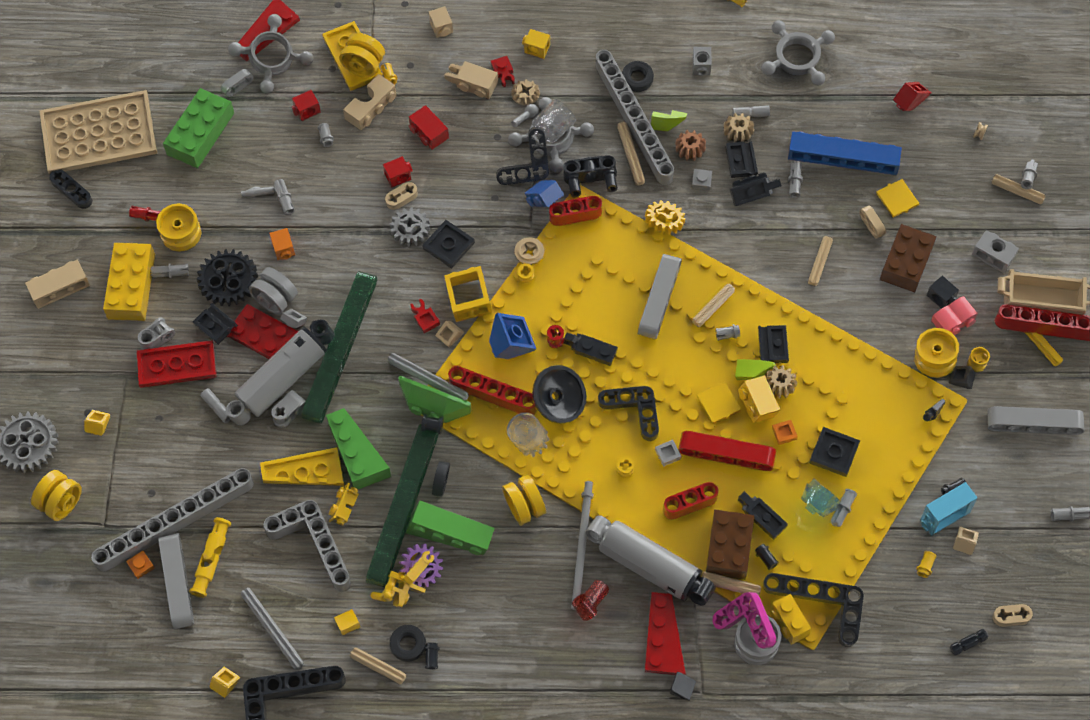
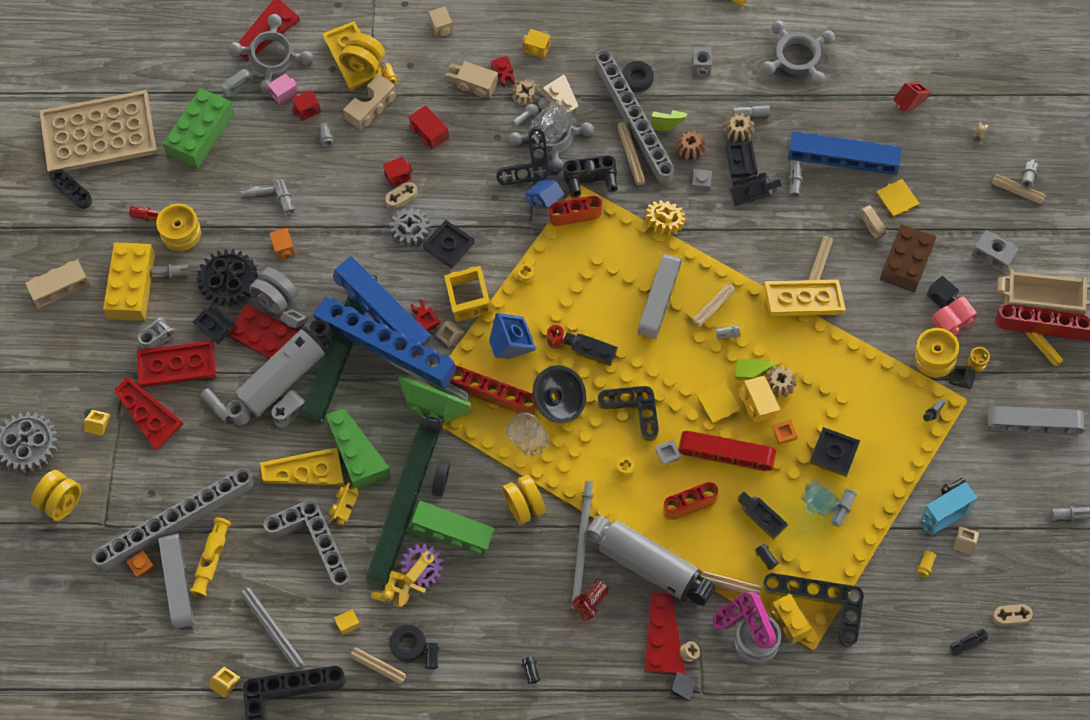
tan gear [515,237,544,265] -> none
reddish brown brick [706,509,754,580] -> none
black plate [758,325,789,363] -> none
none -> red wing [114,376,184,452]
none -> bright pink brick [268,73,298,106]
none -> blue brick [313,296,457,389]
none -> blue brick [333,256,431,350]
none -> black pin [521,657,541,684]
none -> tan wing [540,75,578,117]
none -> tan bush [679,641,700,662]
none -> yellow plate [764,280,846,316]

